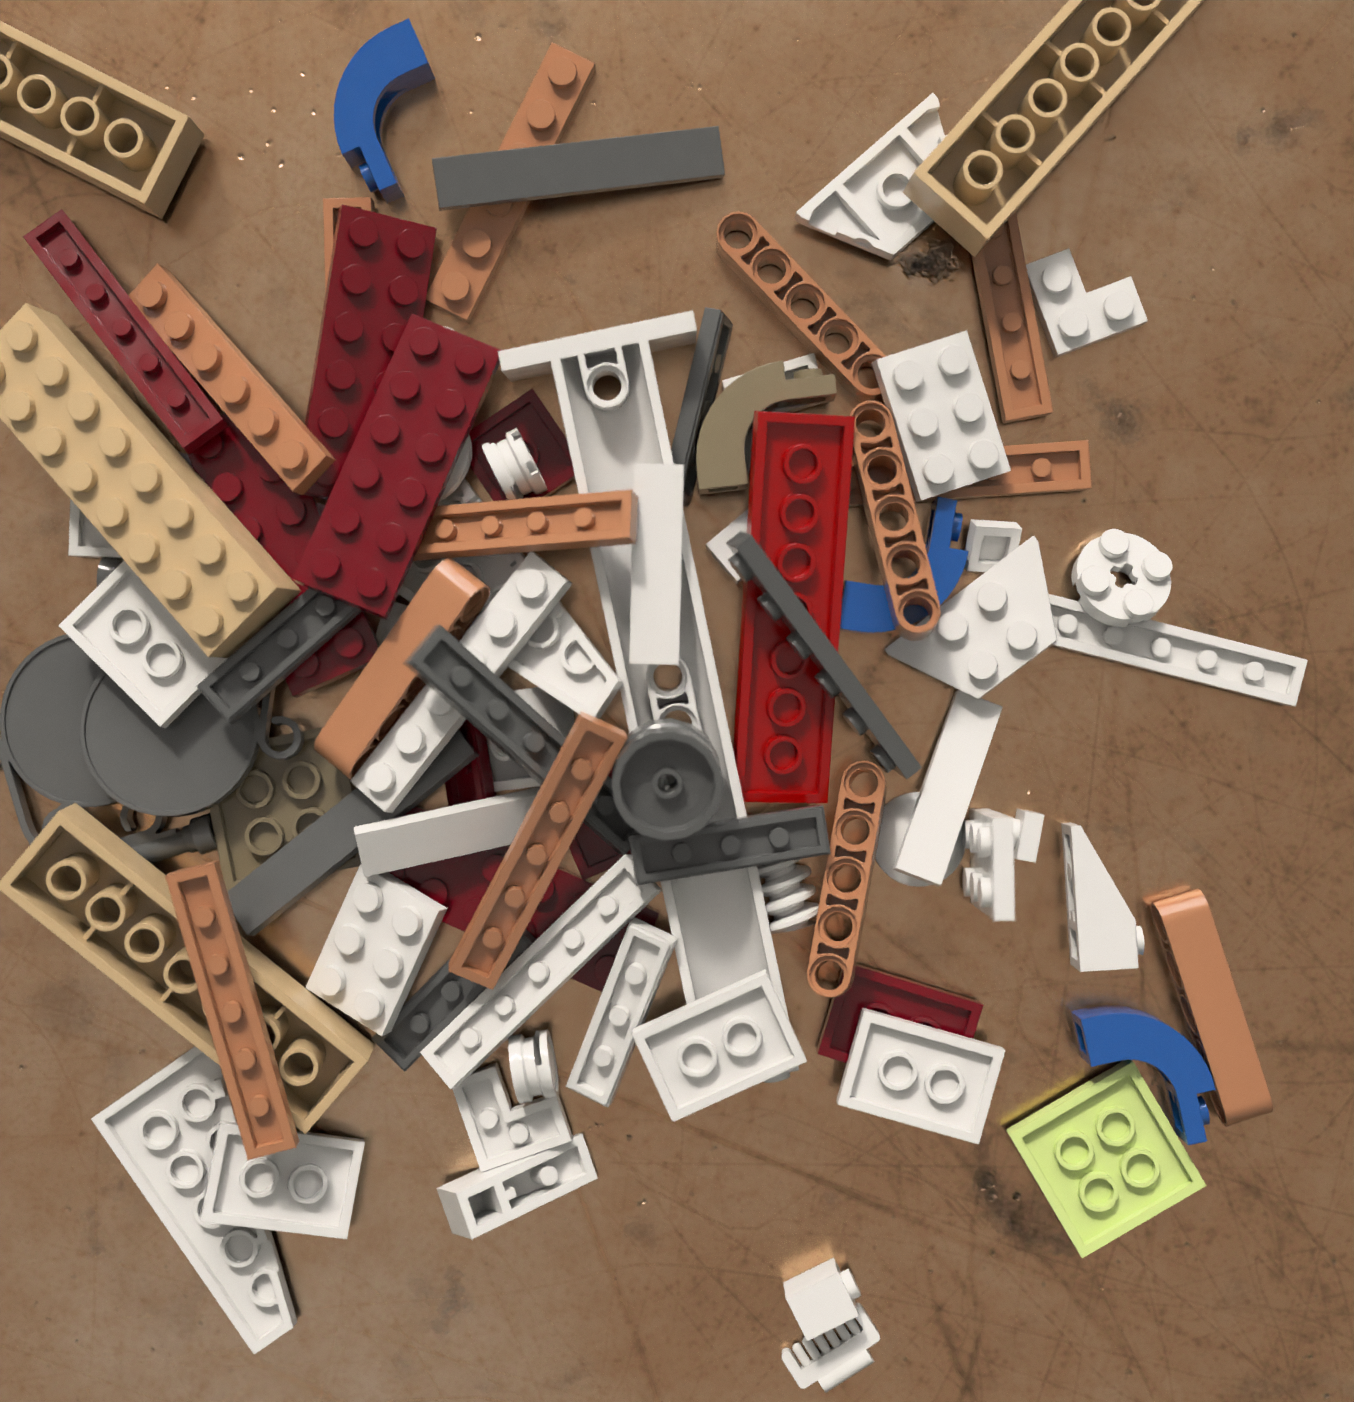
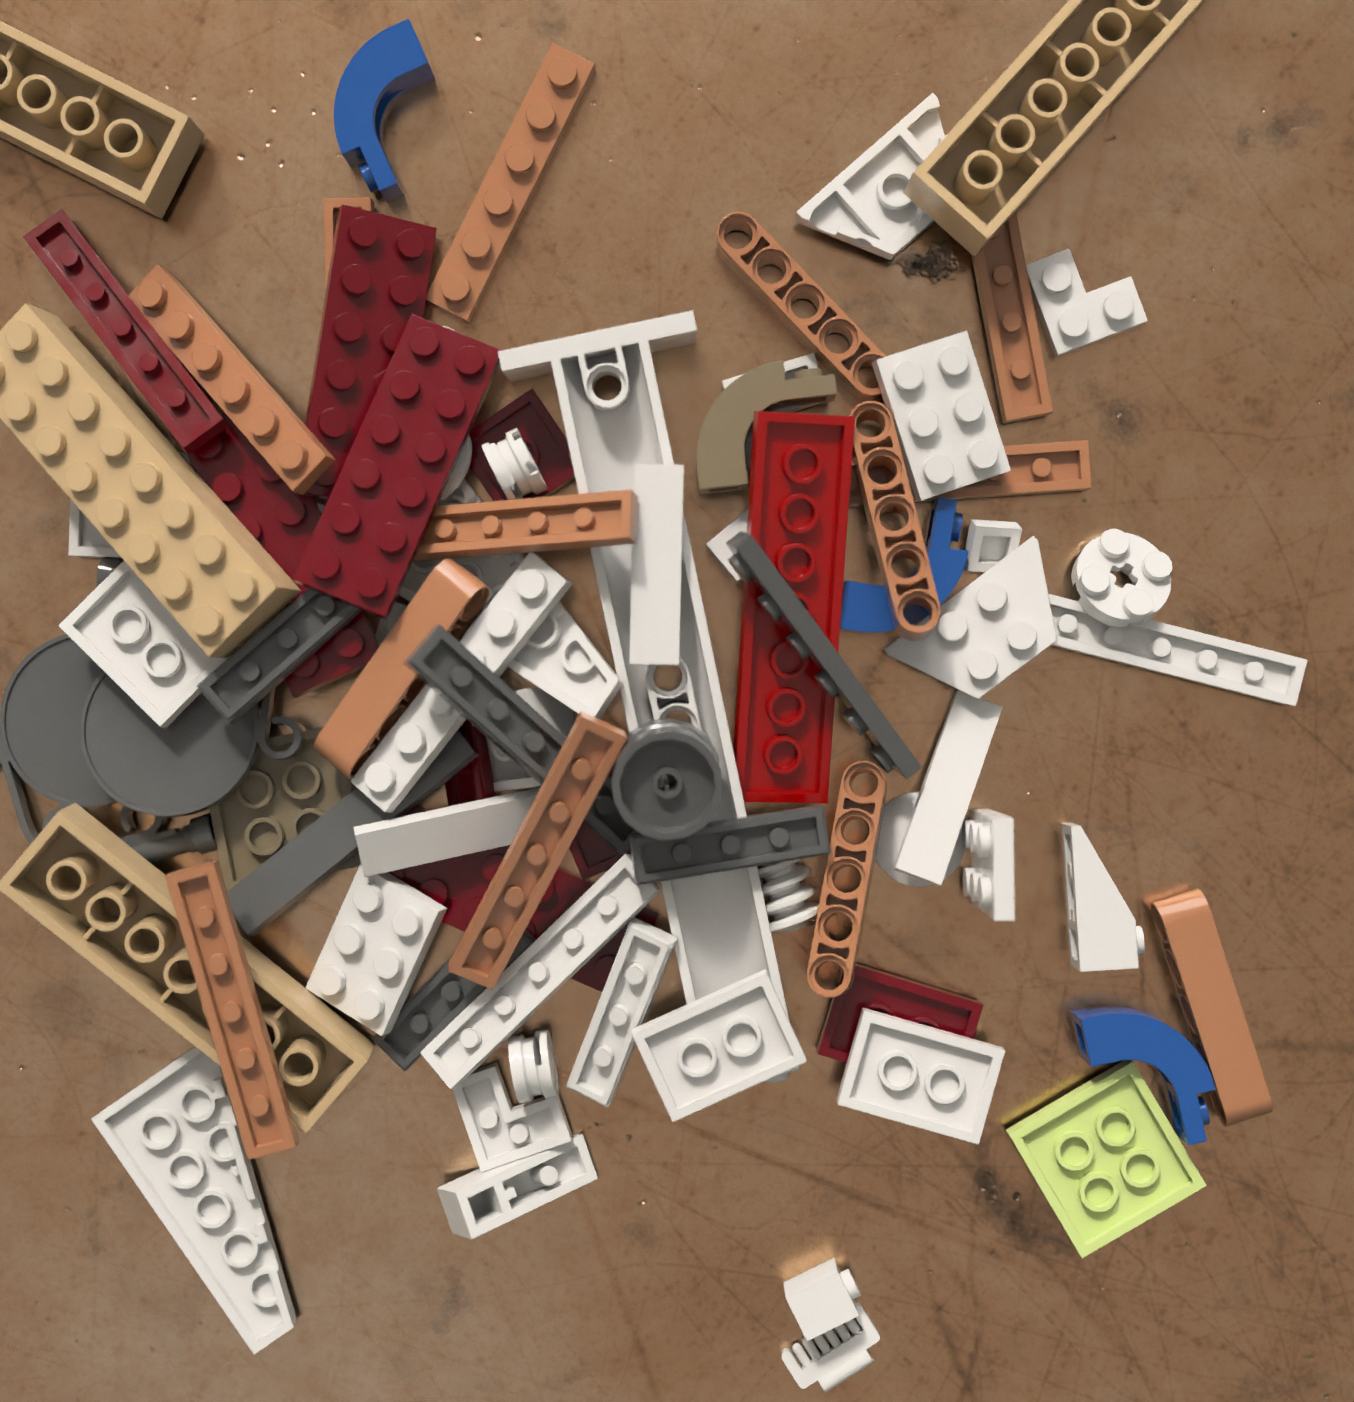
white plate [201,1120,365,1239] -> none
dark grey tile [432,126,725,211] -> none
dark grey tile [671,307,733,507] -> none
white plate [1013,809,1044,863] -> none

